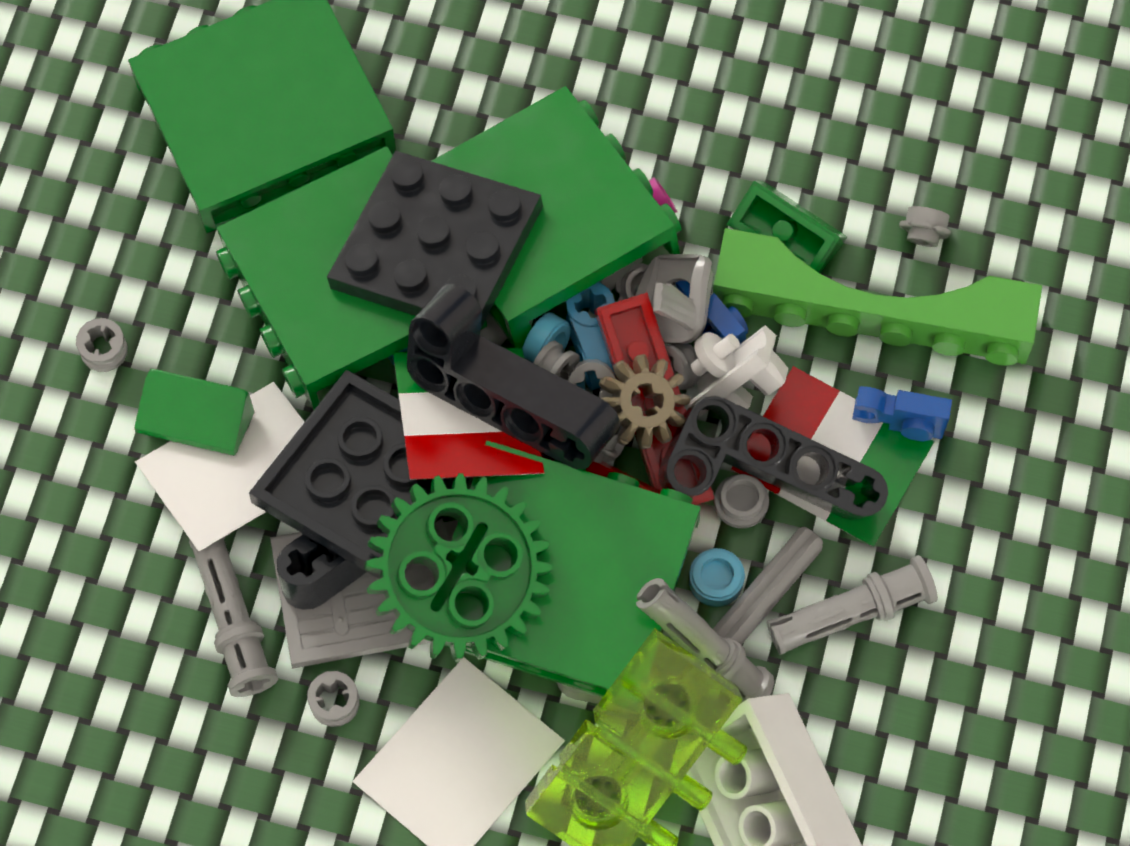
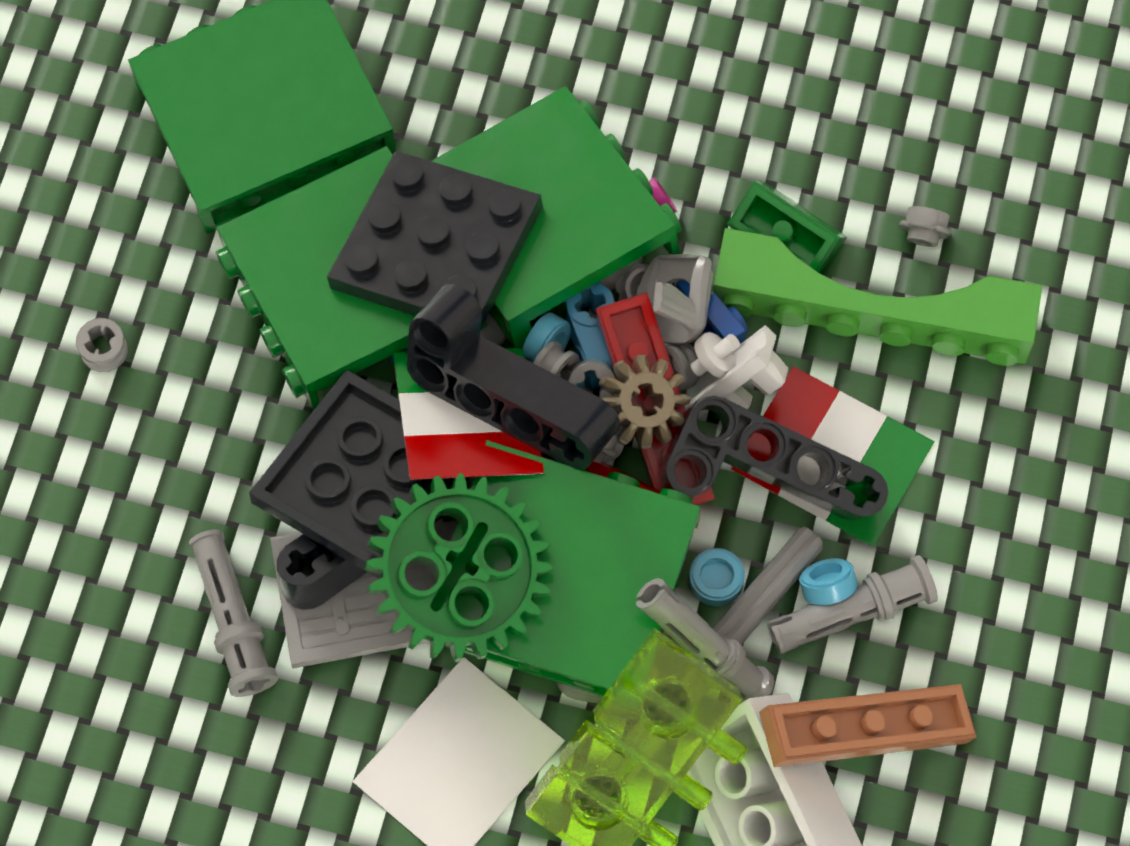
green slope [134,369,255,456] -> none
white sticker [135,382,304,551] -> none
light grey bush [307,671,360,727] -> none
light grey plate [714,474,769,528] -> none
blue plate [852,386,952,441] -> none
none -> nougat tile [759,684,977,767]
none -> medium azure tile [799,558,858,605]

